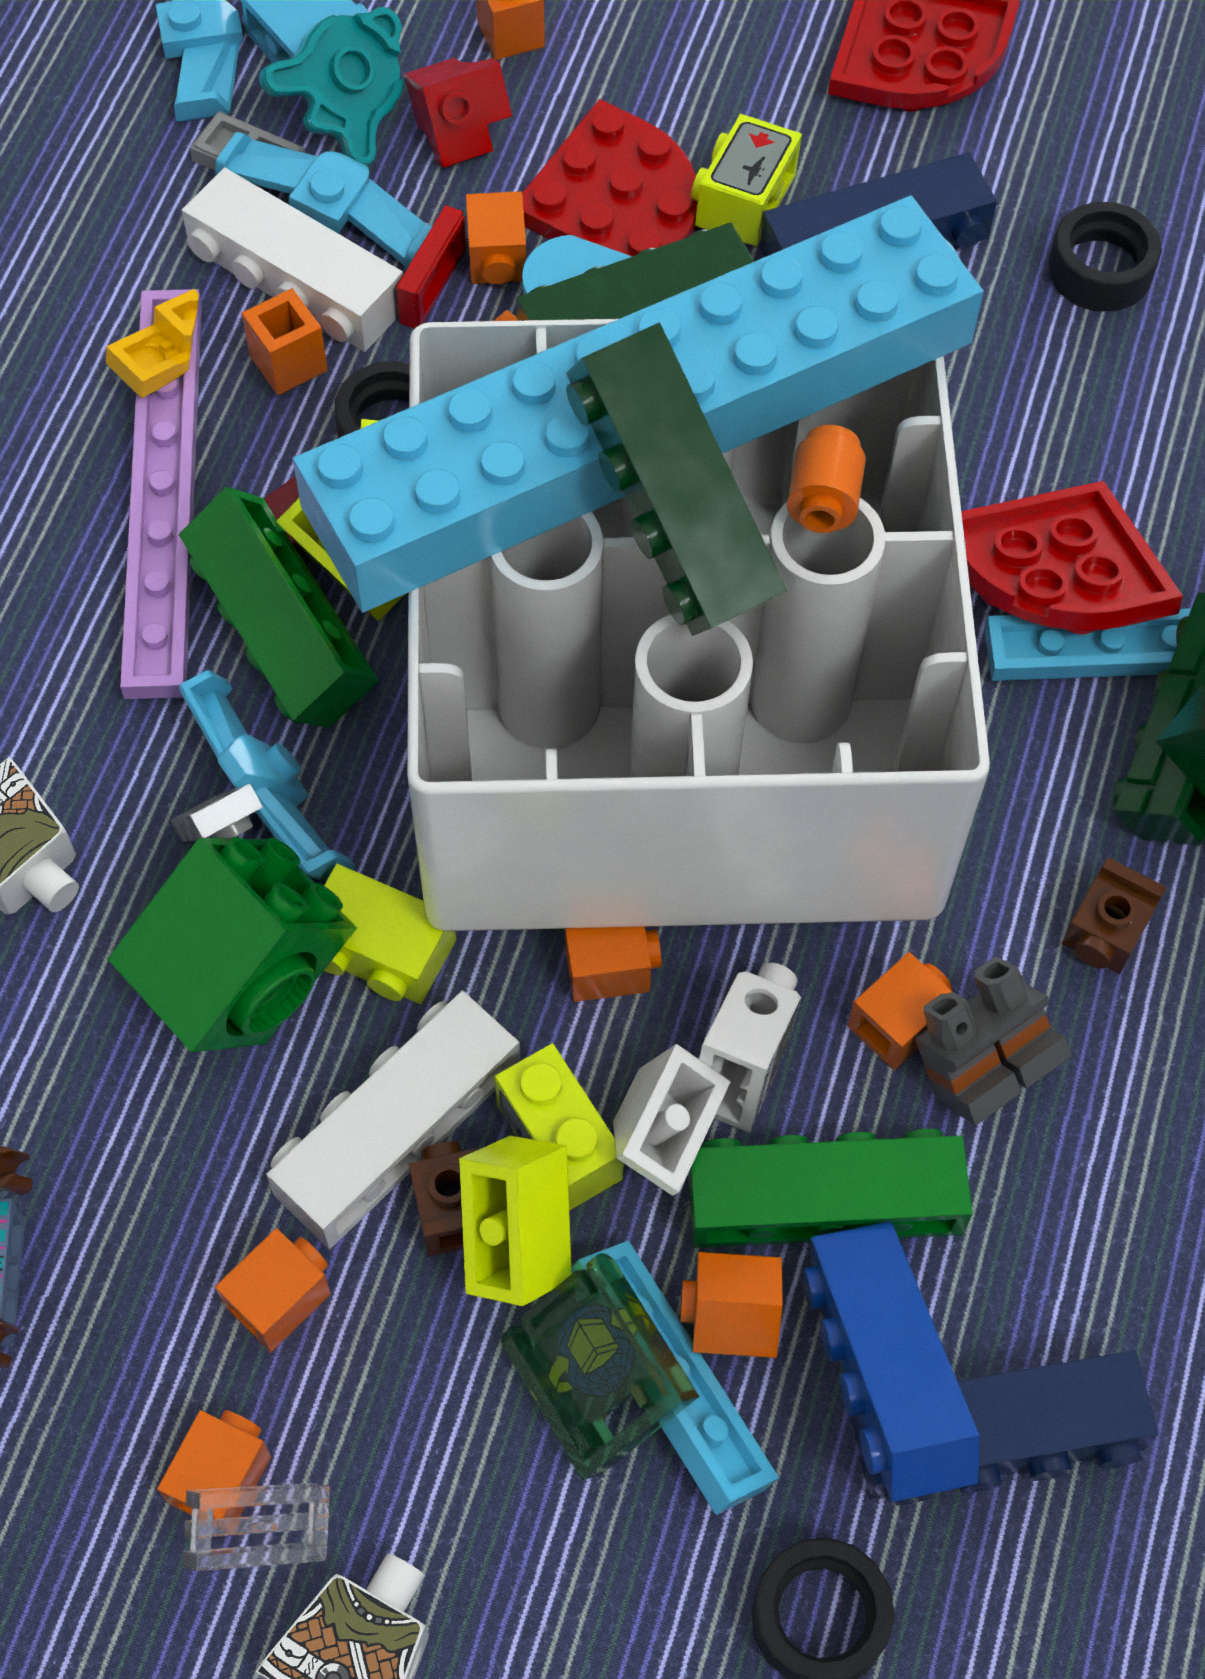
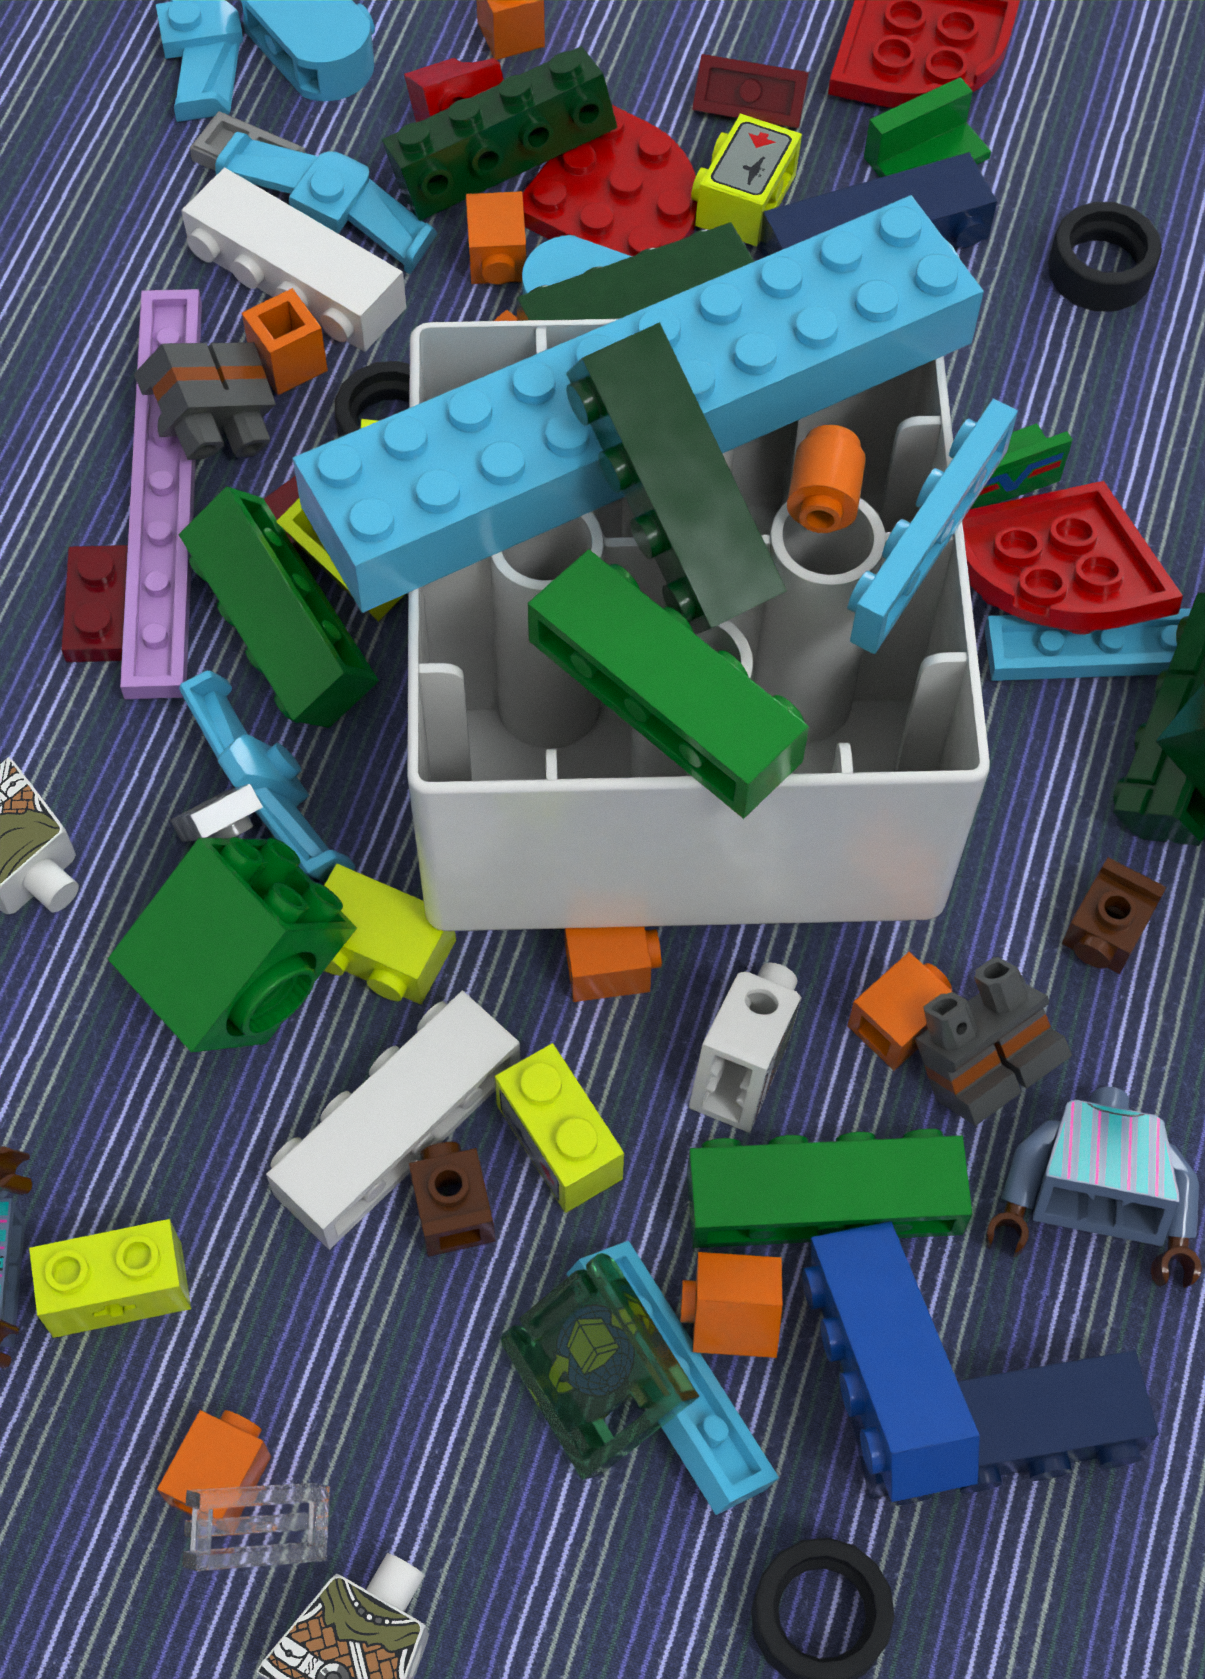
yellow slope [106,289,199,398] -> none
orange brick [215,1228,331,1353] -> none
teal tile [259,7,405,166] -> none
red tile [396,205,466,329] -> none
neon yellow brick [459,1136,572,1306] -> none
white slope [613,1044,731,1196] -> none
none -> neon yellow brick [29,1219,191,1338]
none -> dark red plate [62,545,128,662]
none -> dark grey hips [134,342,276,460]
none -> dark green brick [382,46,618,221]
none -> green brick [527,549,809,819]
none -> dark red plate [692,54,810,128]
none -> medium azure plate [847,398,1018,655]
none -> green panel [864,77,991,178]
none -> green panel [970,423,1073,509]
none -> sand blue torso [986,1087,1202,1288]

